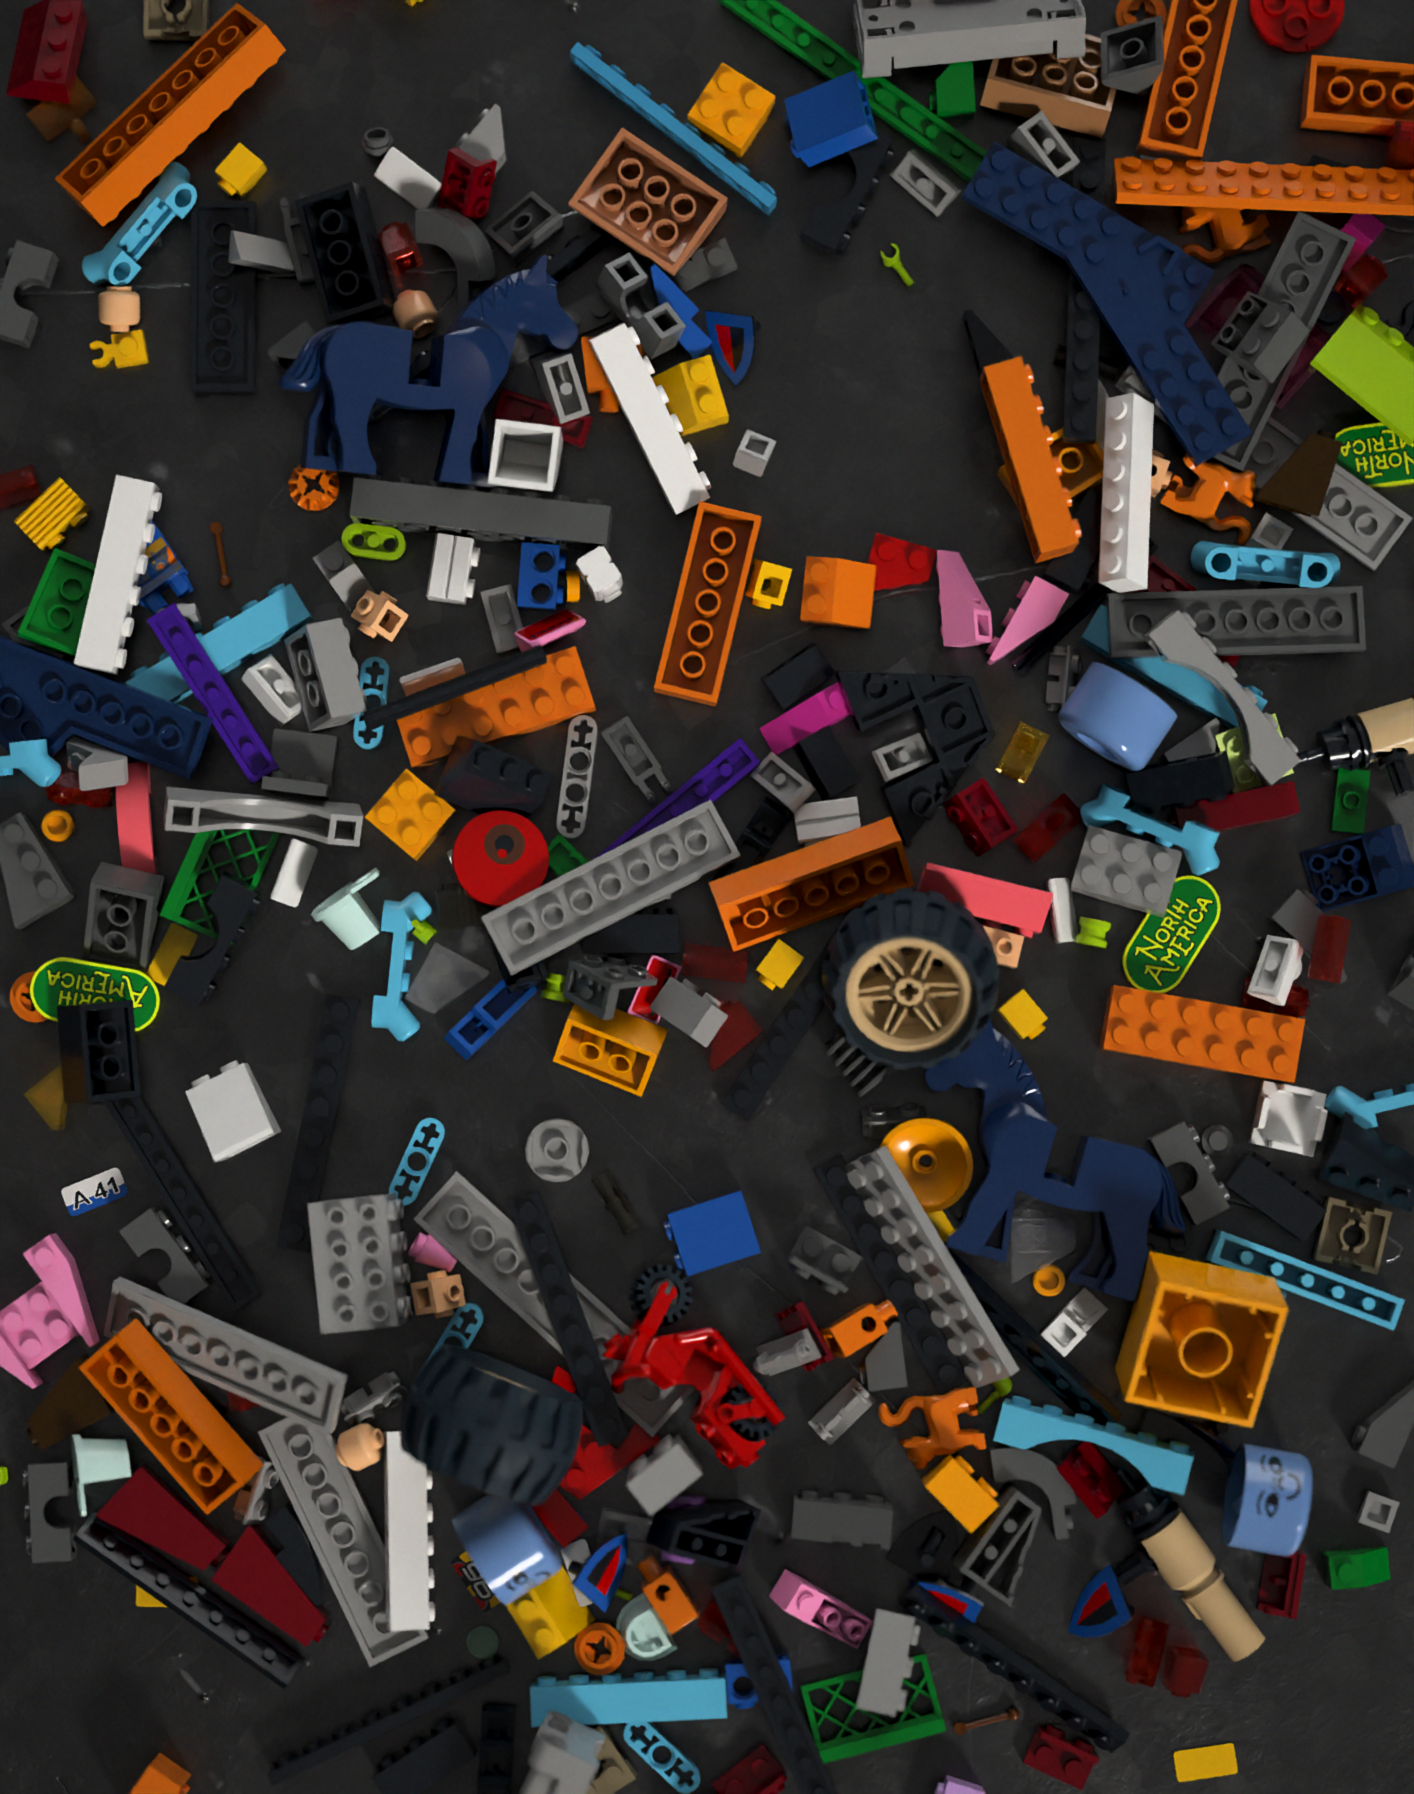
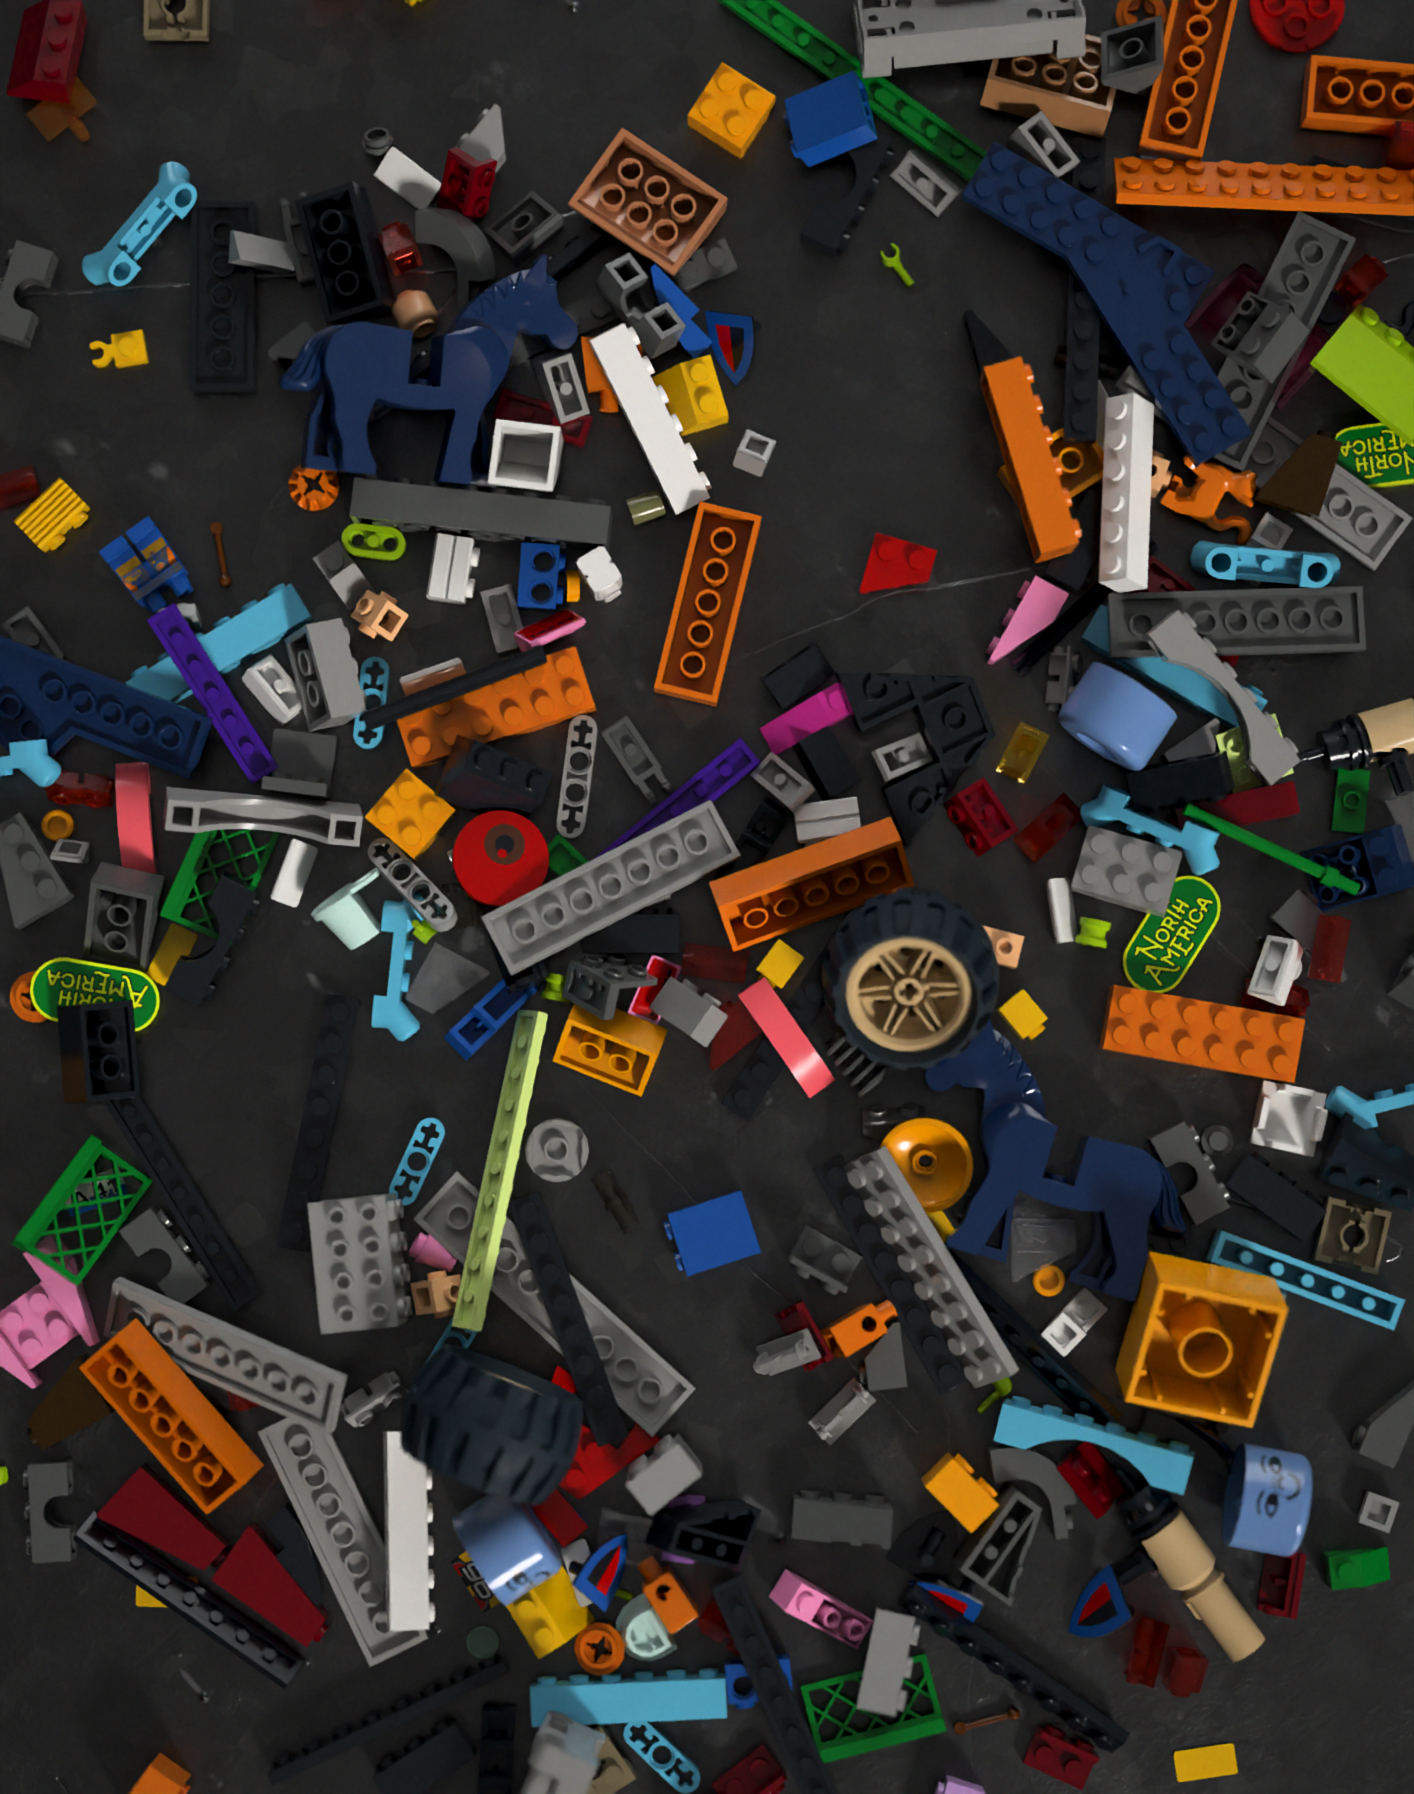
green plate [17,548,96,659] -> none
clear yellow slope [24,1066,67,1131] -> none
orange brick [54,3,286,227] -> none
light grey slope [66,736,129,791] -> none
light aqua container [71,1434,131,1517] -> none
white brick [74,475,162,675] -> none
light nougat head [98,285,140,332] -> none
white slope [186,1060,282,1162] -> none
yellow brick [215,142,268,199] -> none
light grey hinge [233,1455,279,1525] -> none
light nougat head [335,1423,386,1471] -> none
dark azure plate [570,42,777,216] -> none
red piece [602,1265,785,1470] -> none
yellow brick [745,558,792,609] -> none
orange slope [800,556,877,629] -> none
orange animal [878,1386,986,1469] -> none
coral slope [917,863,1054,938] -> none
green slope [928,61,976,120] -> none
bright pink slope [936,550,993,648] -> none
orange animal [1178,206,1271,263] -> none
dark pink slope [1340,214,1385,275] -> none
none -> green fence [11,1134,152,1287]
none -> light grey slope [50,838,90,864]
none -> light grey beam [367,838,457,932]
none -> yellowish green plate [451,1010,548,1332]
none -> olive piece [626,489,666,525]
none -> coral slope [738,976,835,1098]
none -> green bar [1182,803,1360,896]

